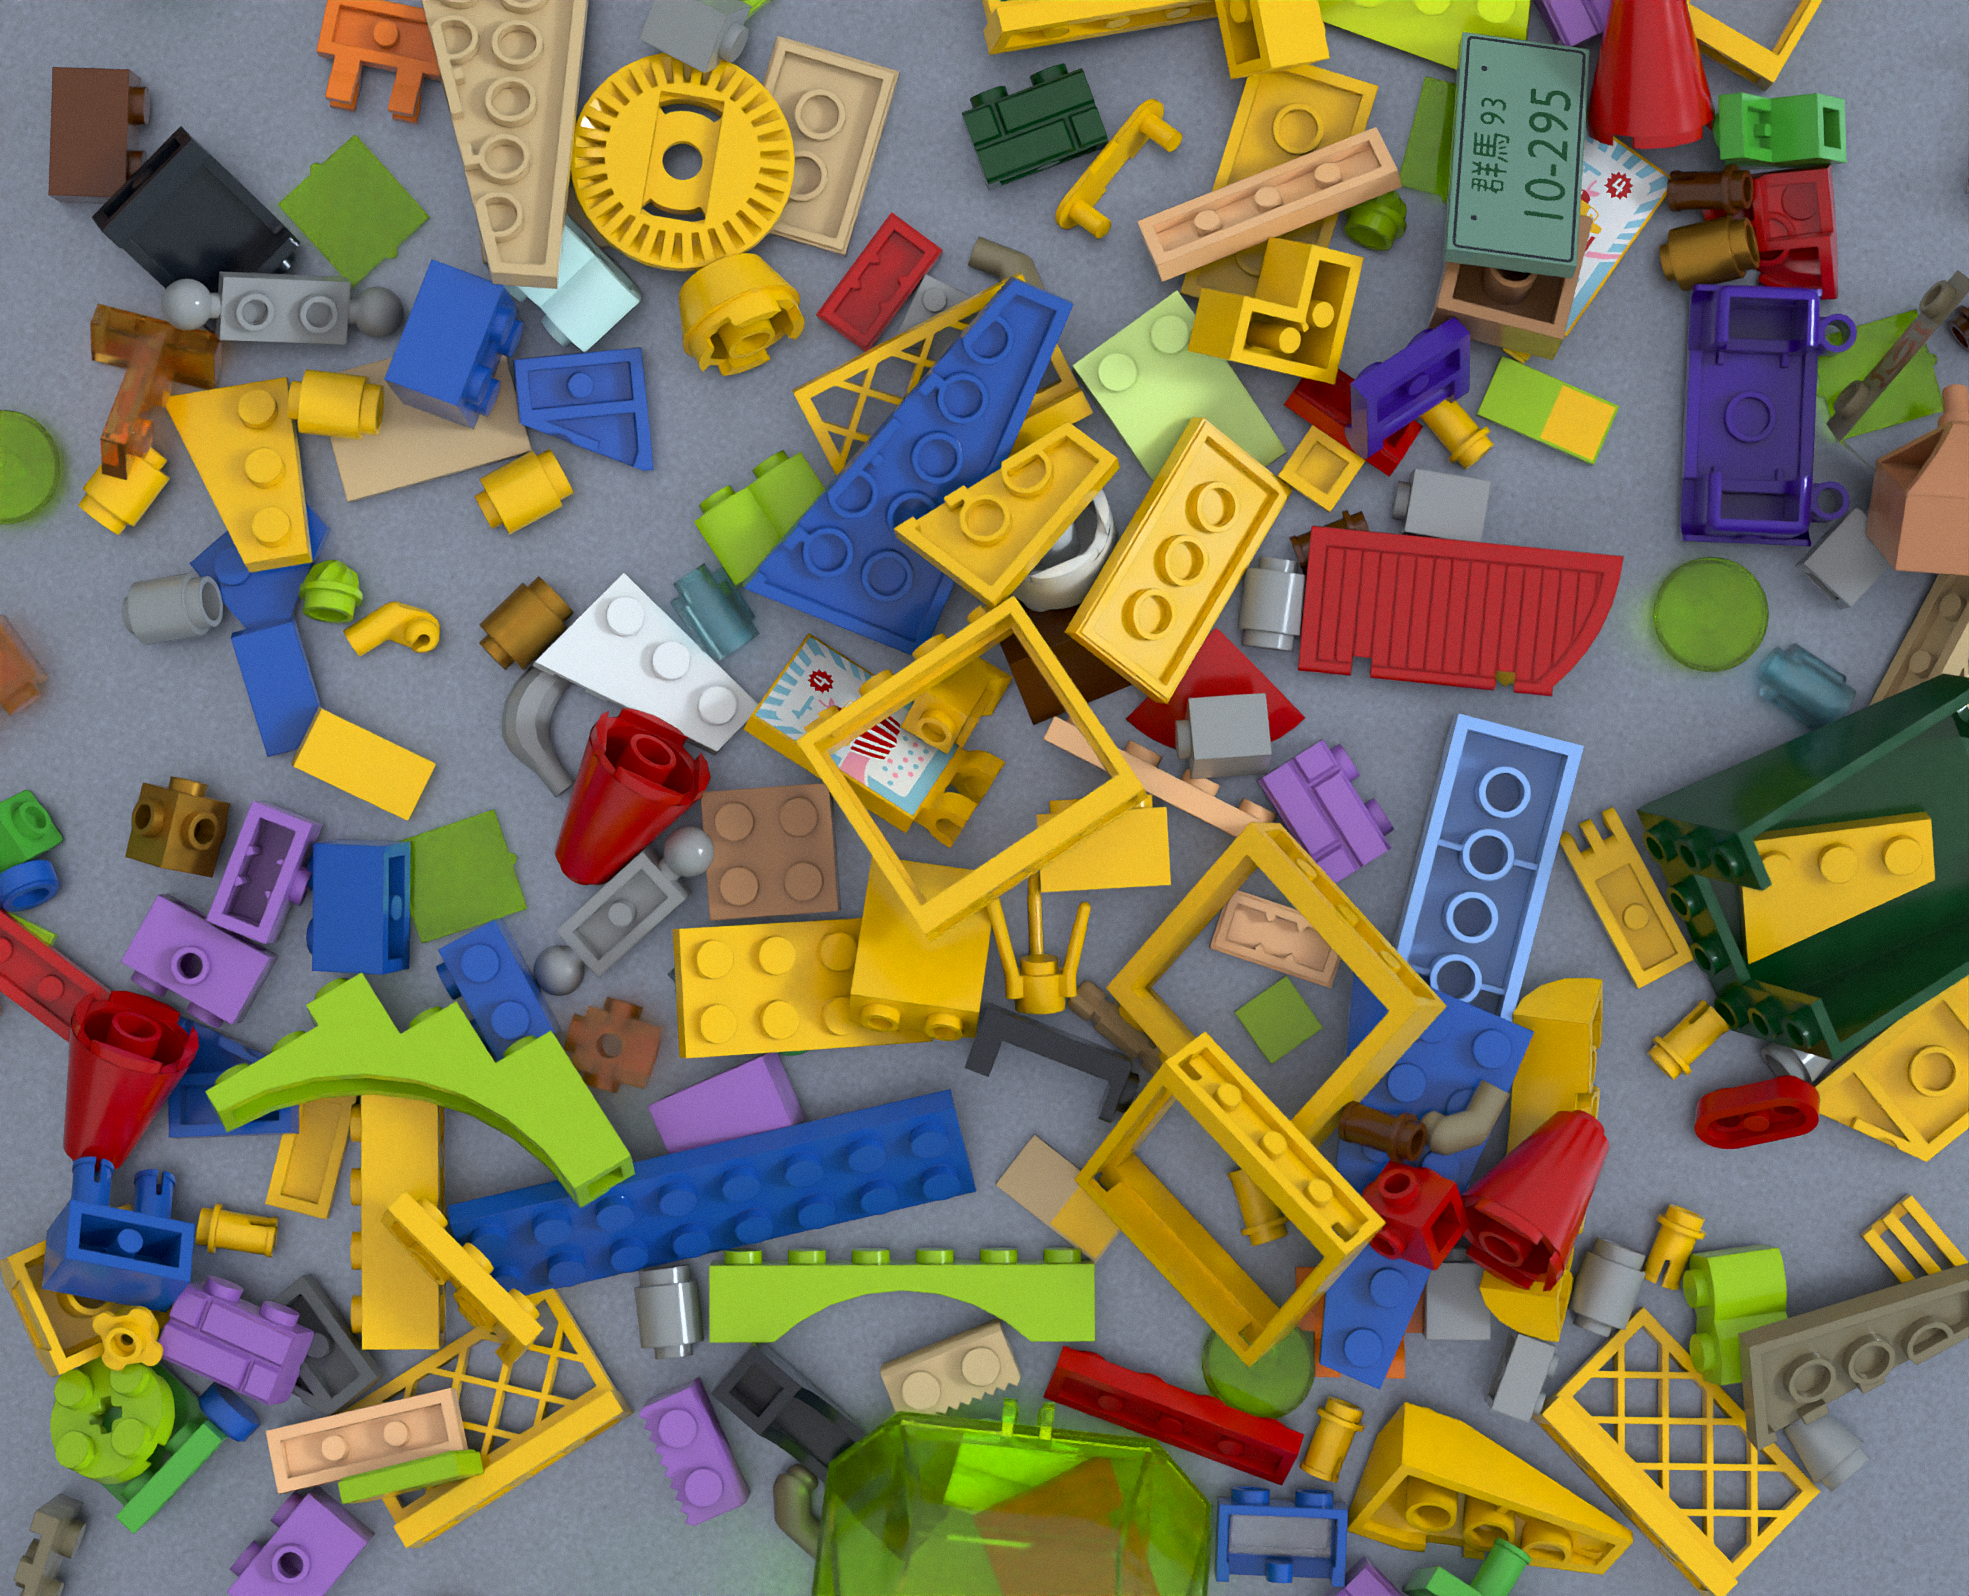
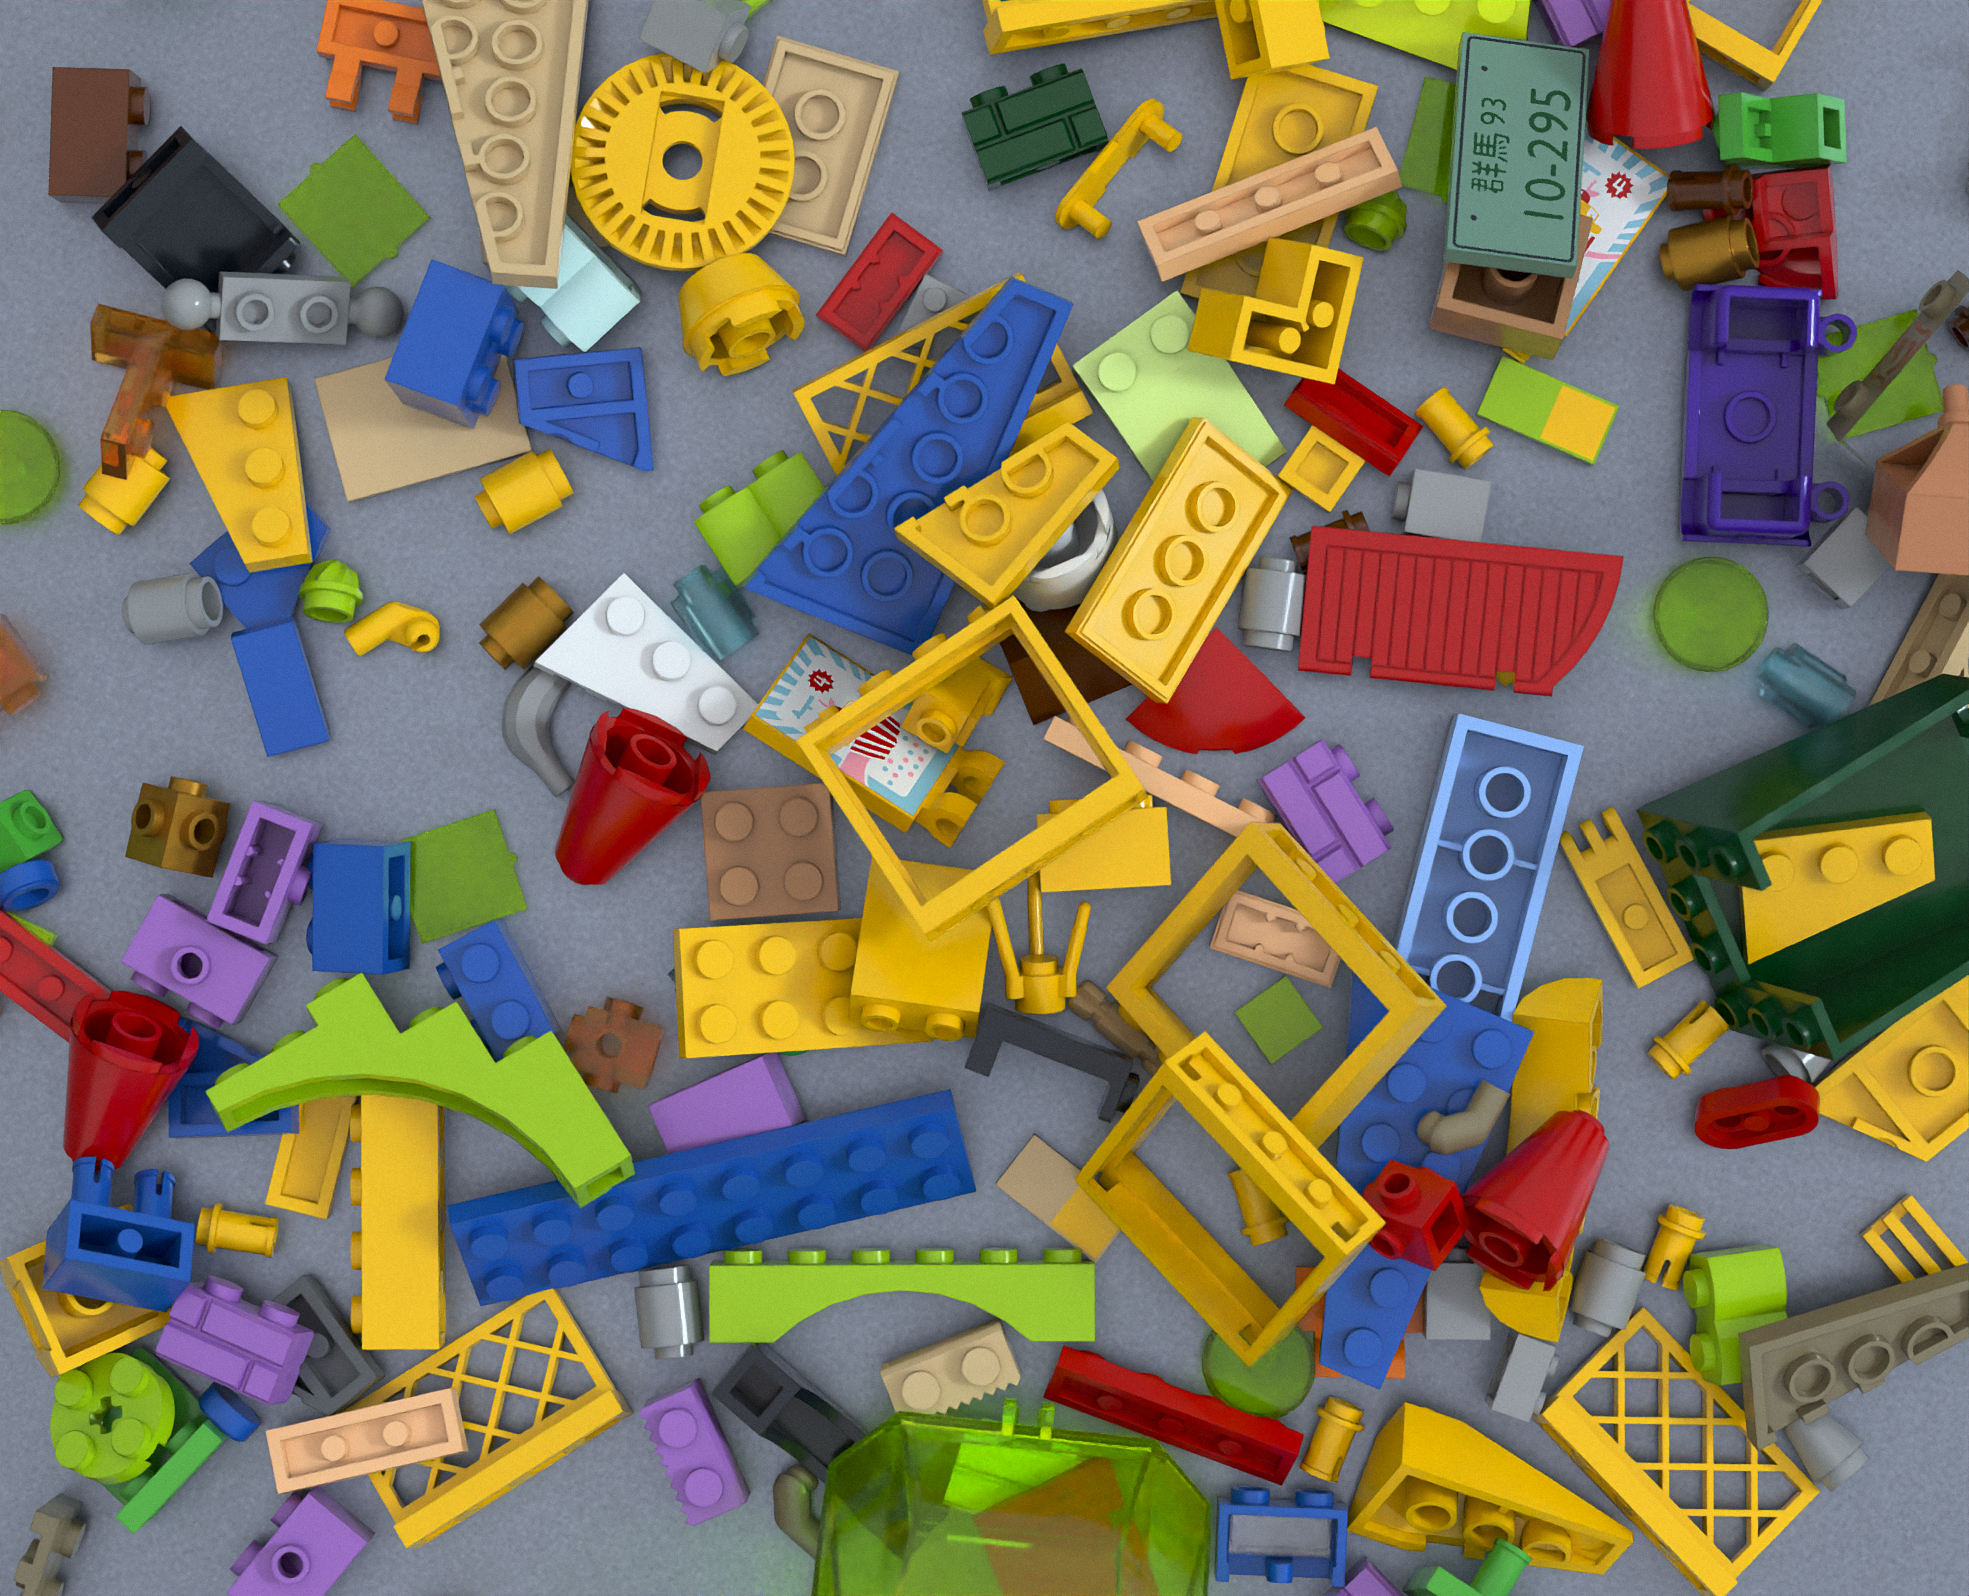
yellow plate [92,1305,164,1371] -> none
yellow brick [287,369,384,440] -> none
yellow tile [291,707,436,821] -> none
lime tile [338,1449,484,1504] -> none
yellow wing [380,1191,544,1368] -> none
light grey plate [534,826,714,996] -> none
dark tan arm [968,236,1045,290] -> none
light grey brick [1175,693,1272,779] -> none
reddish brown pin [1338,1101,1427,1164] -> none
dark purple plate [1344,317,1470,459] -> none

